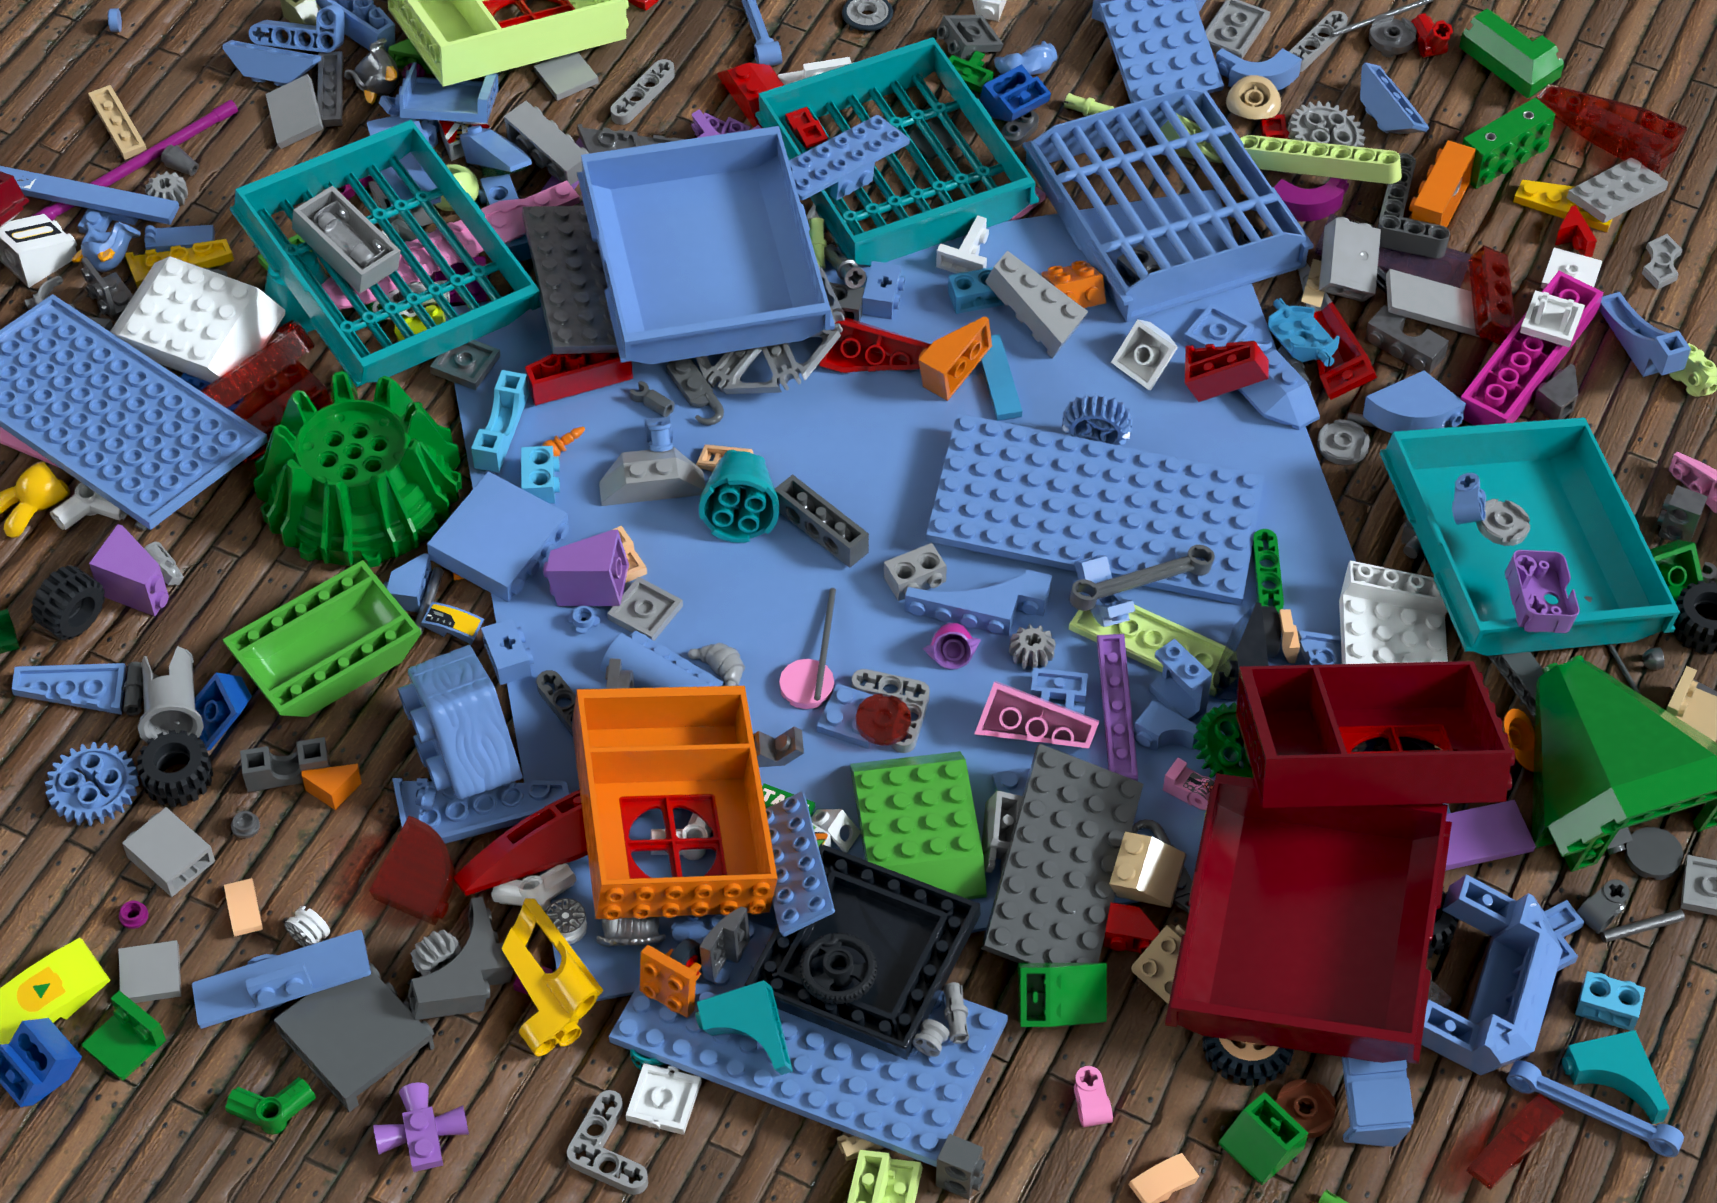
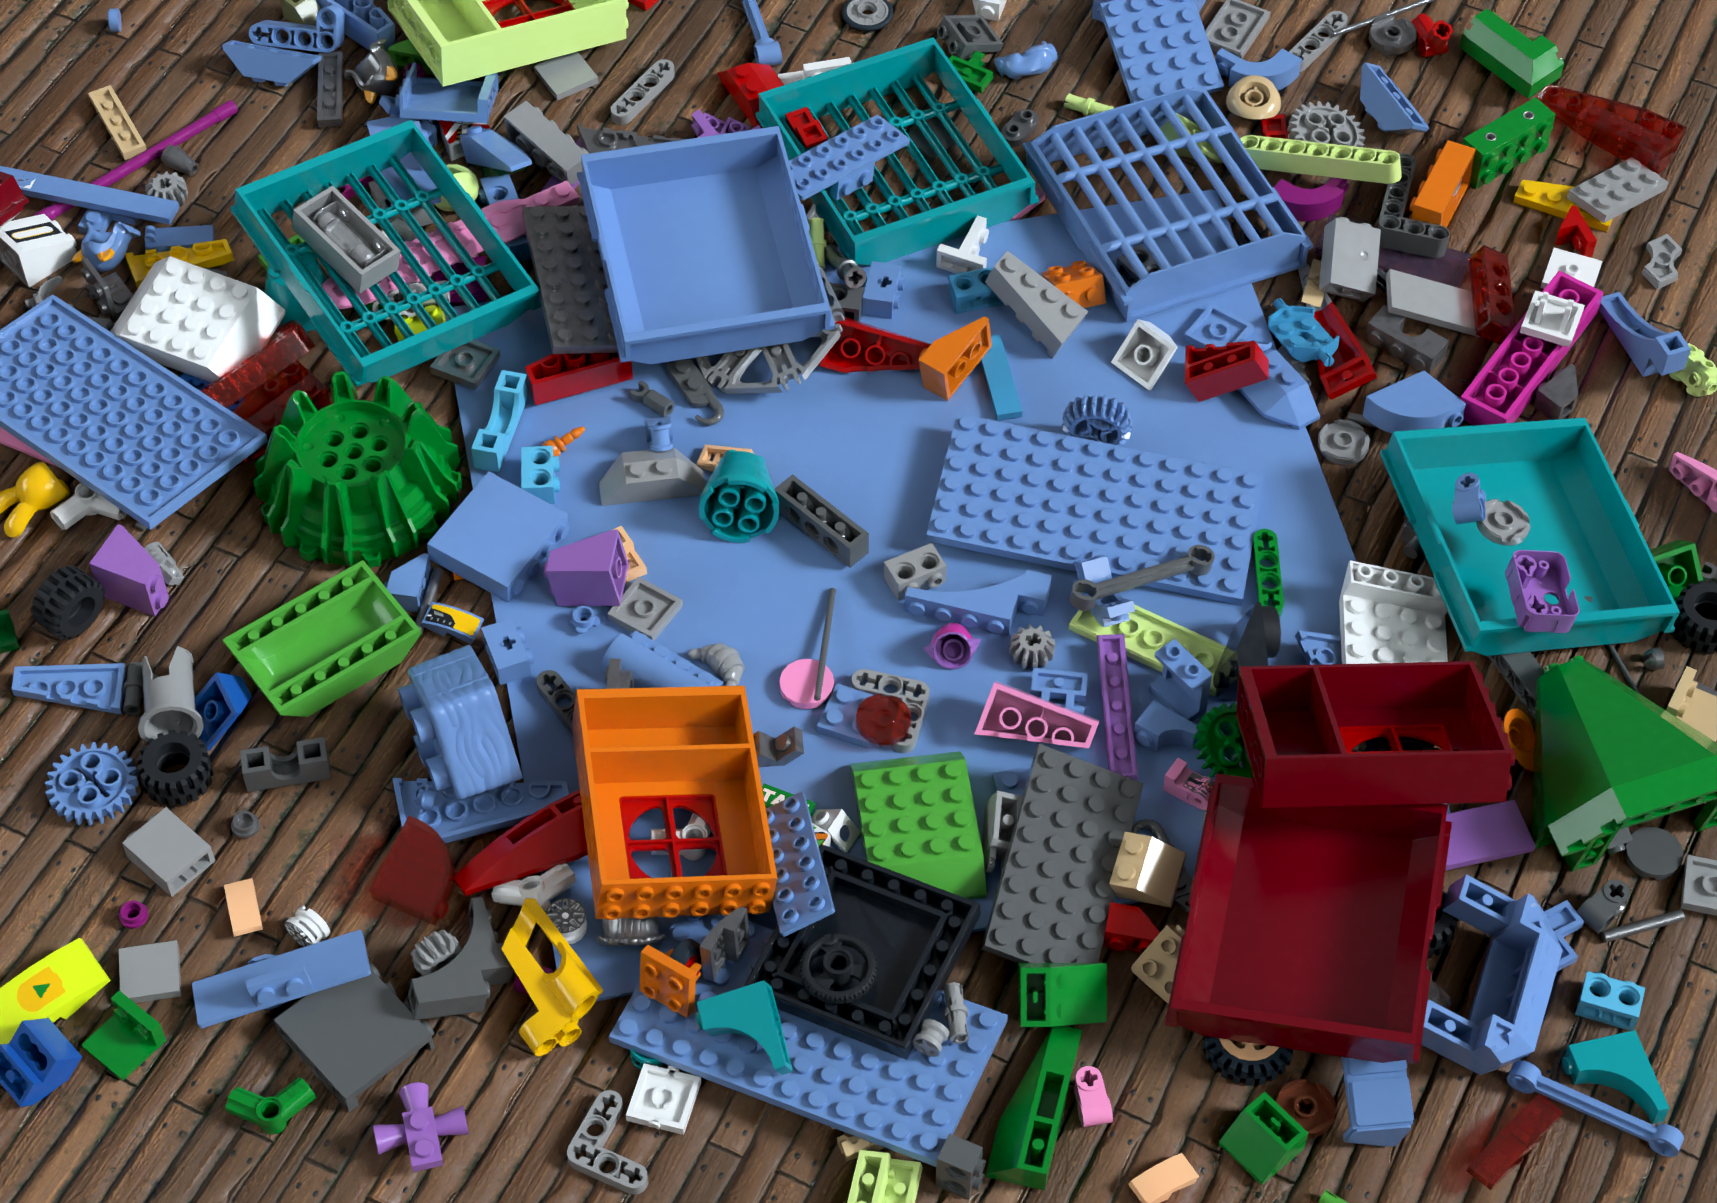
light grey tile [266,74,323,149] -> none
orange slope [301,764,362,810] -> none
blue piece [980,64,1051,122] -> none
light nougat slope [1279,609,1300,663] -> none
flat silver brick [1657,485,1708,542] -> none
none -> green wedge [986,1026,1082,1191]

